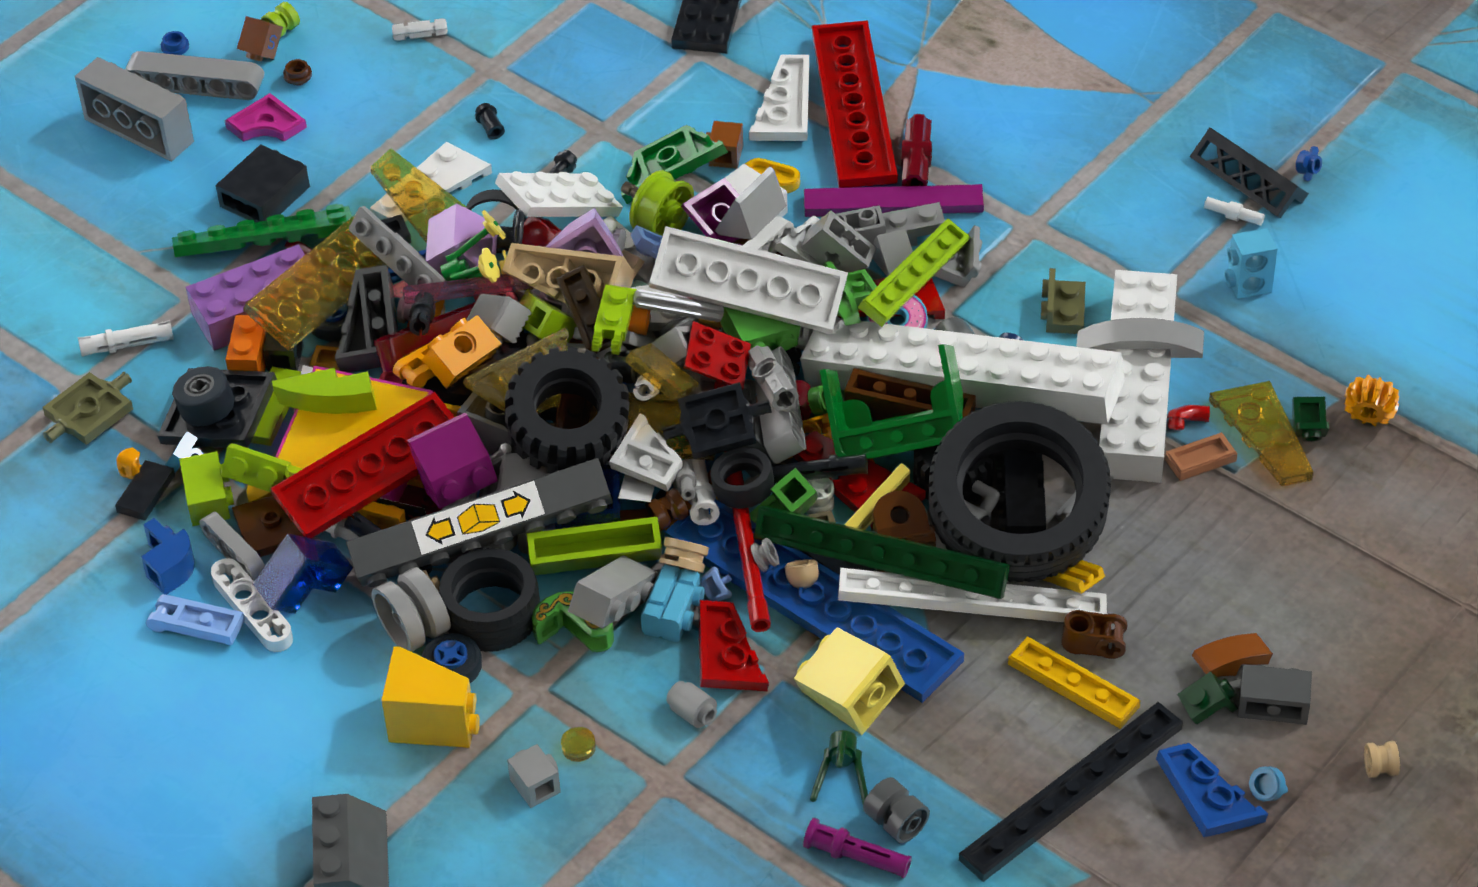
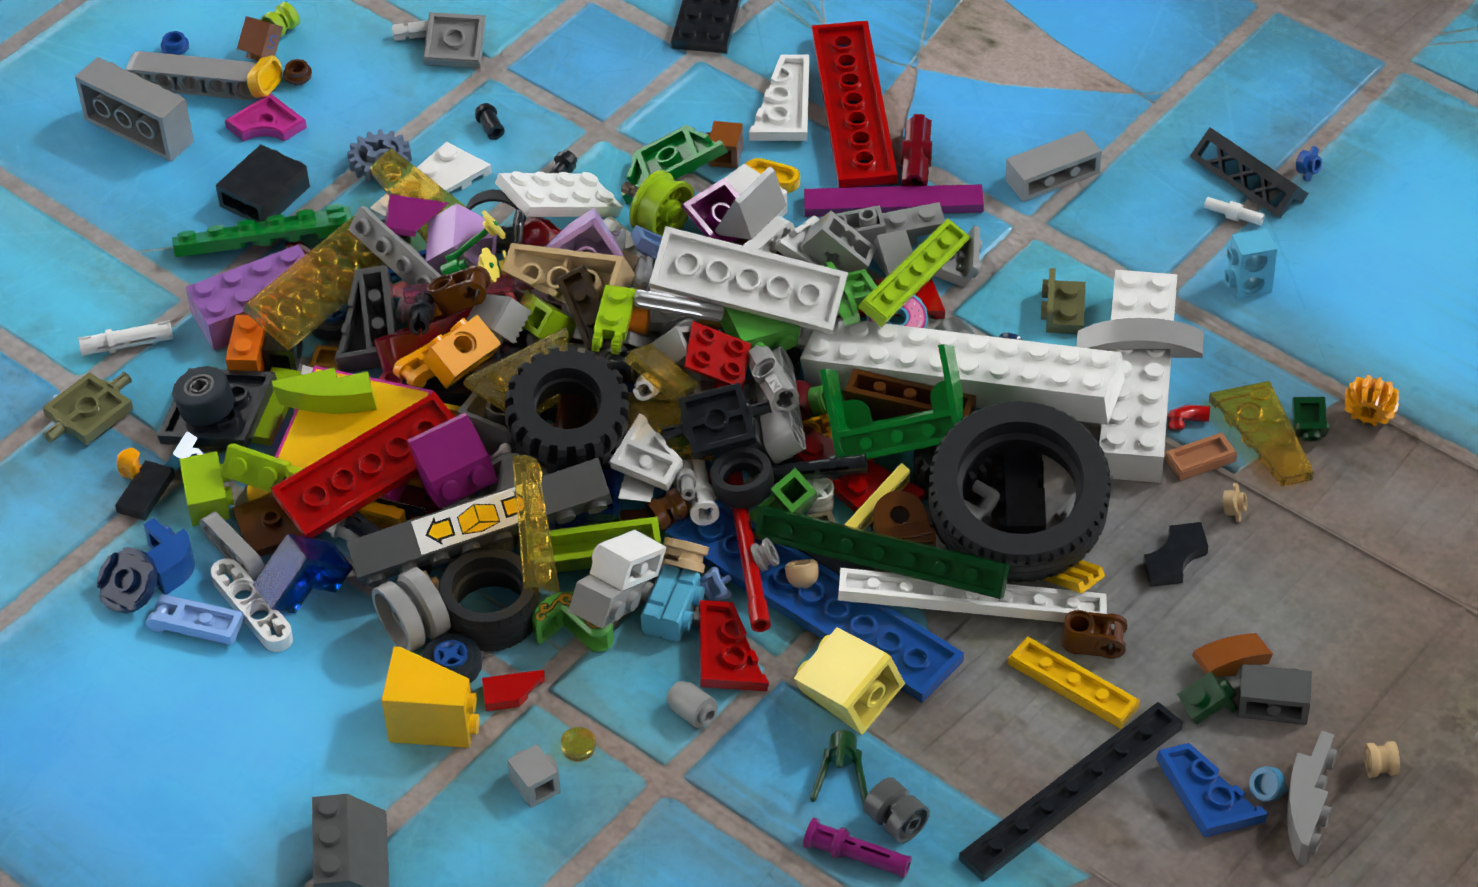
none -> dark blue tile [97,547,157,614]
none -> yellow tile [247,55,283,98]
none -> sand blue gear [347,130,412,183]
none -> magenta slope [384,194,449,237]
none -> light grey tile [423,12,486,68]
none -> reddish brown piece [427,265,491,316]
none -> red tile [482,670,545,711]
none -> clear yellow wing [512,454,560,596]
none -> white brick [590,530,667,591]
none -> light grey axle [632,255,654,291]
none -> light grey brick [1005,130,1102,202]
none -> black tile [1143,522,1209,587]
none -> tan plate [1223,483,1247,522]
none -> light grey slope [1287,731,1338,866]

